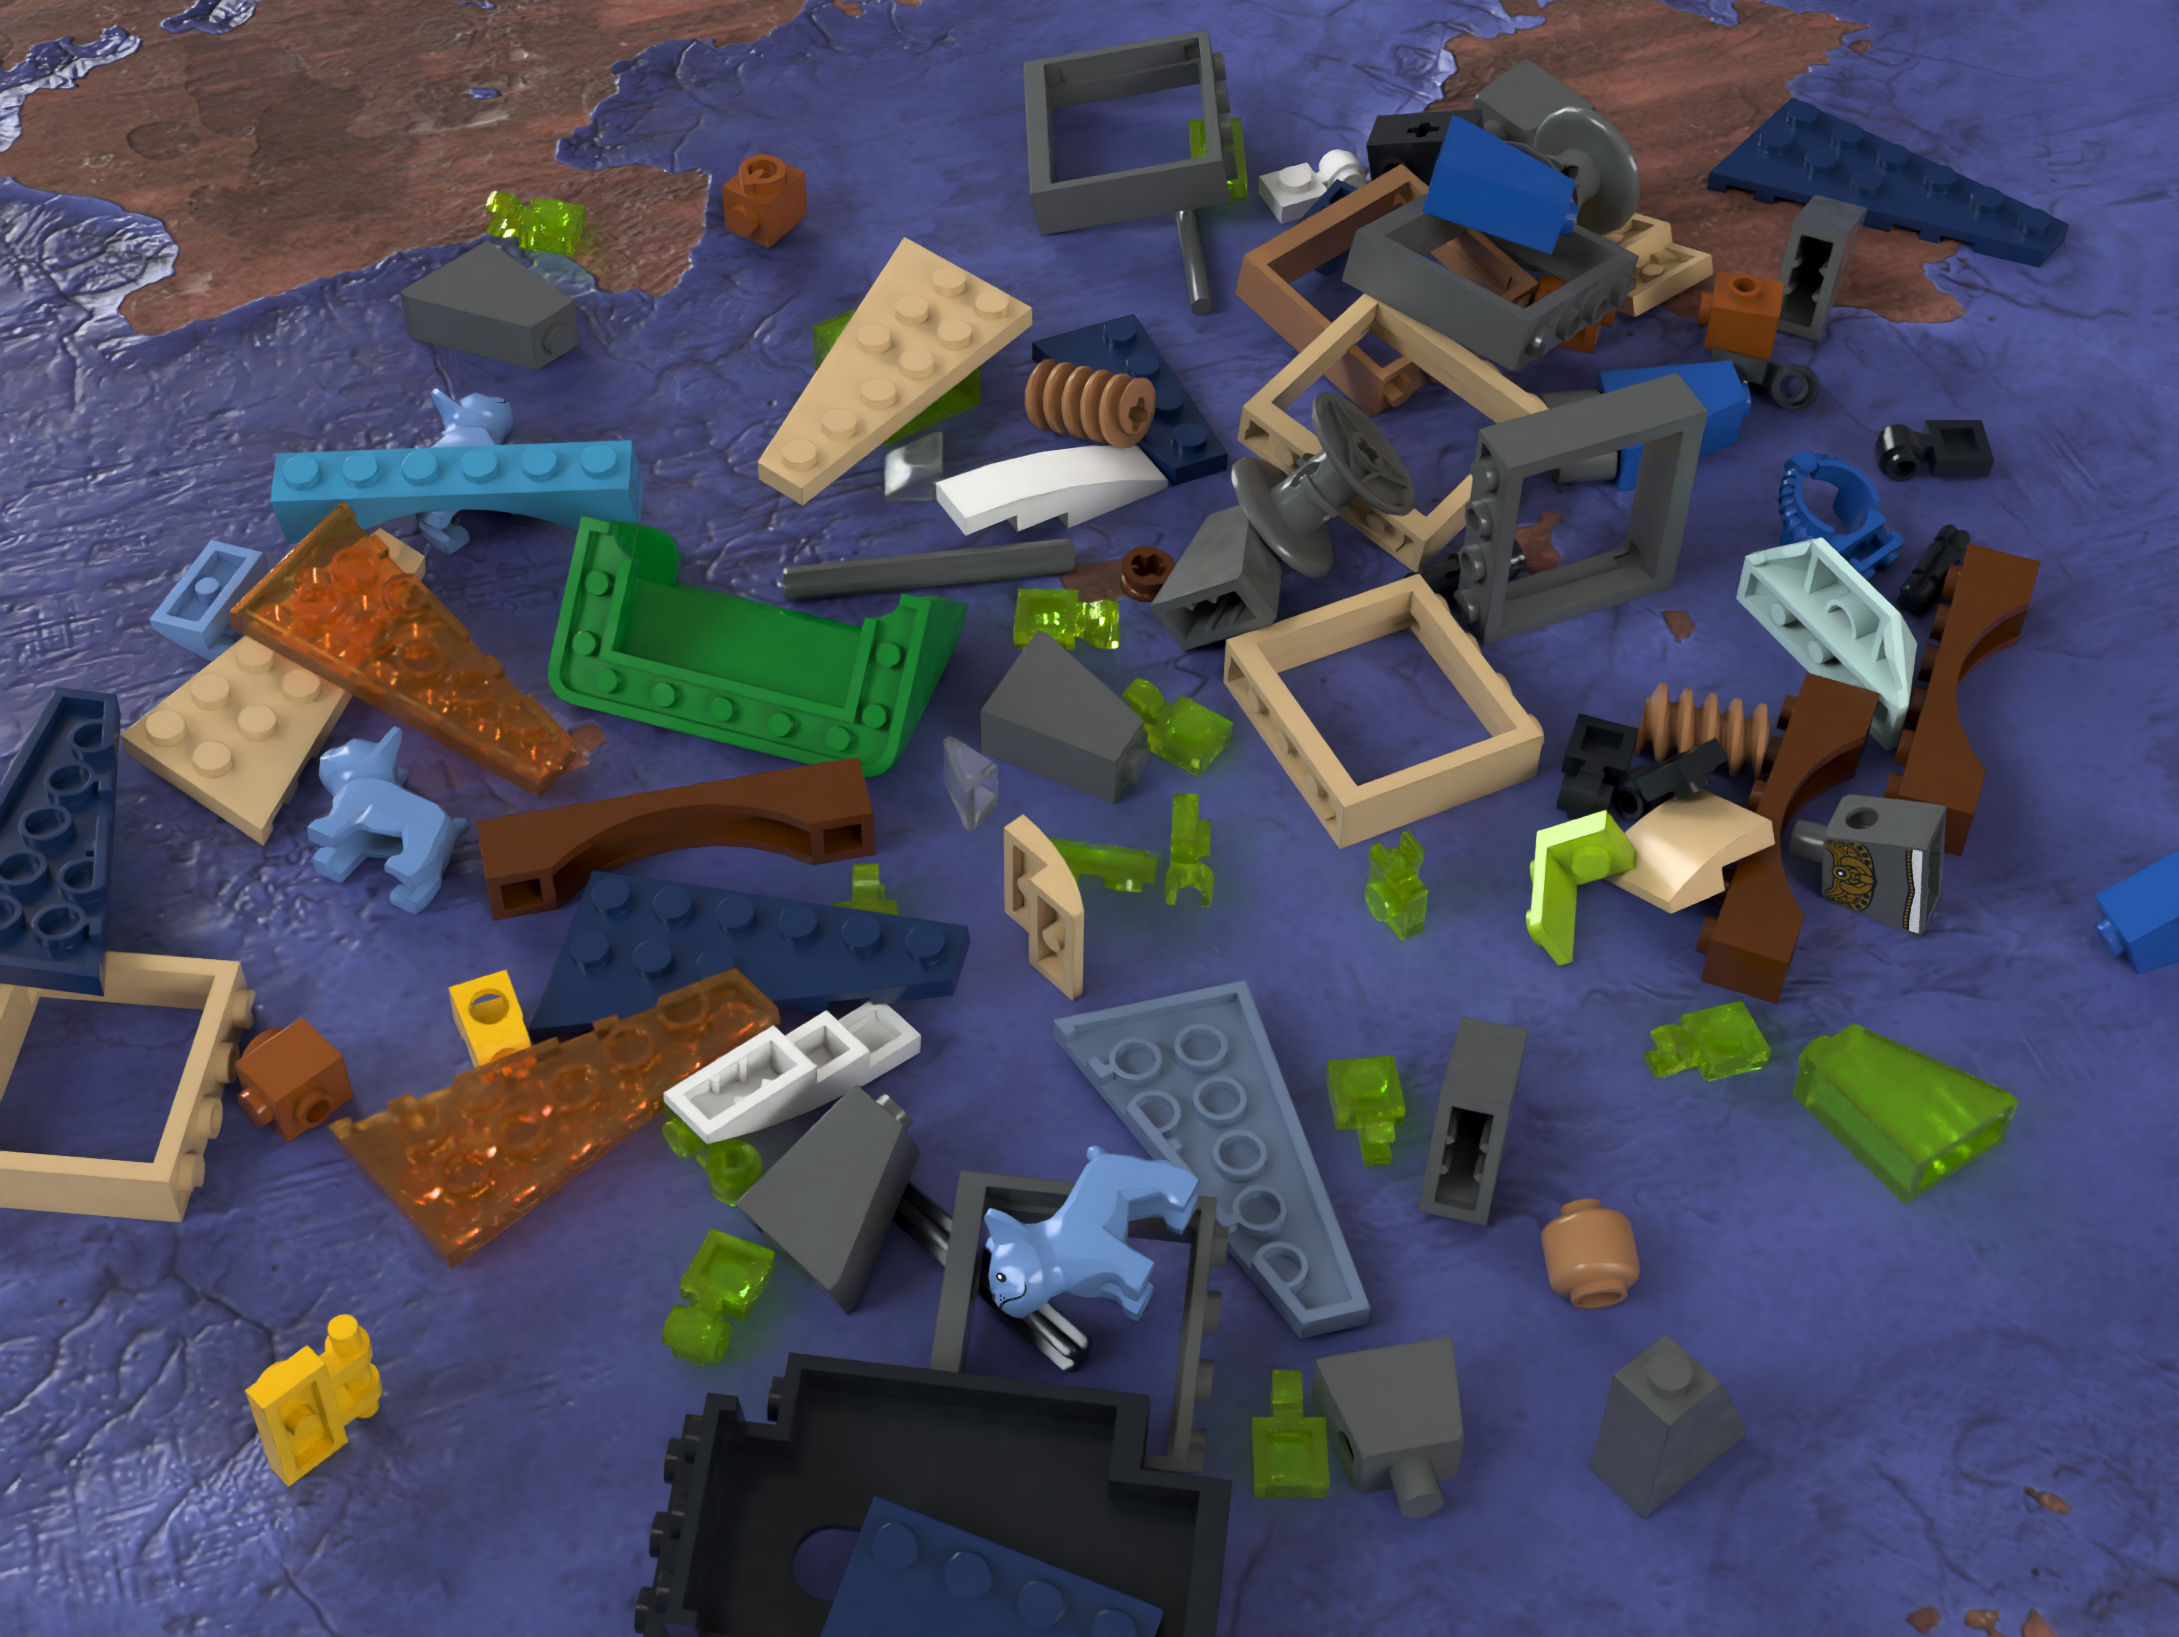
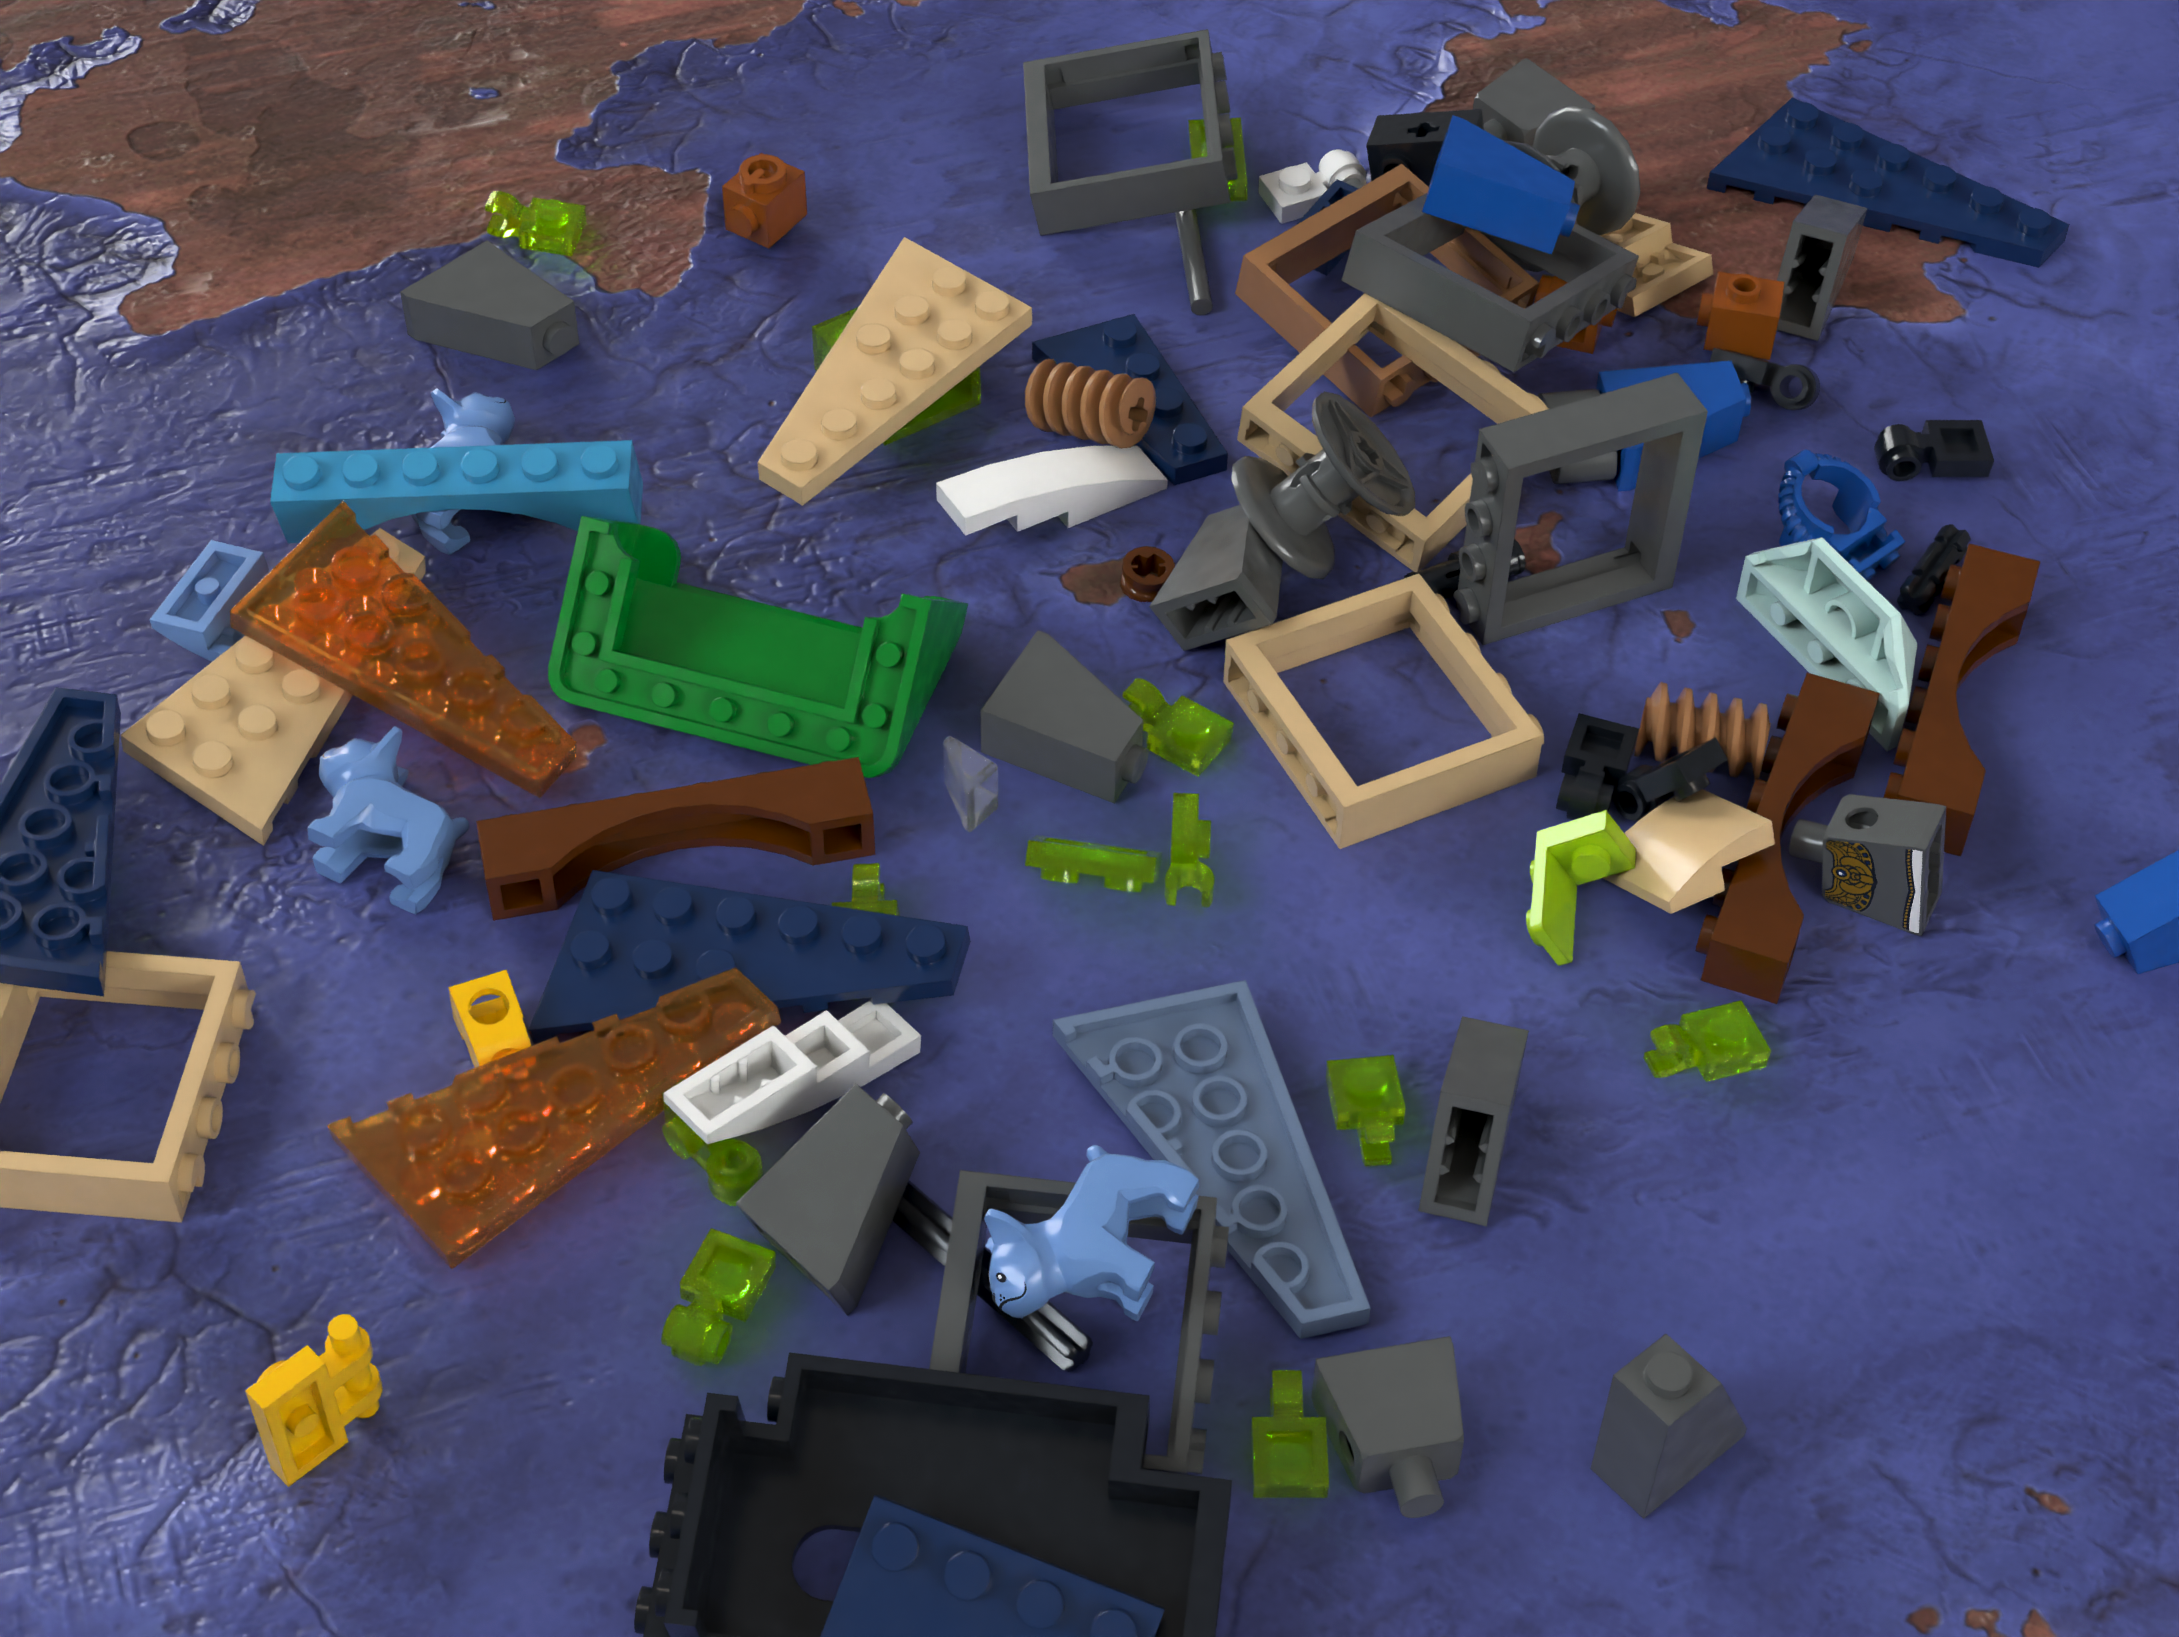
dark orange brick [235,1017,354,1143] -> none
dark grey axle [782,538,1077,601] -> none
clear slope [885,432,943,501] -> none
tan slope [1004,814,1084,1001] -> none
clear neon green plate [1013,589,1121,650] -> none
clear neon green plate [1364,830,1429,942] -> none
medium nougat head [1541,1199,1640,1310] -> none
clear neon green slope [1792,1023,2019,1205] -> none

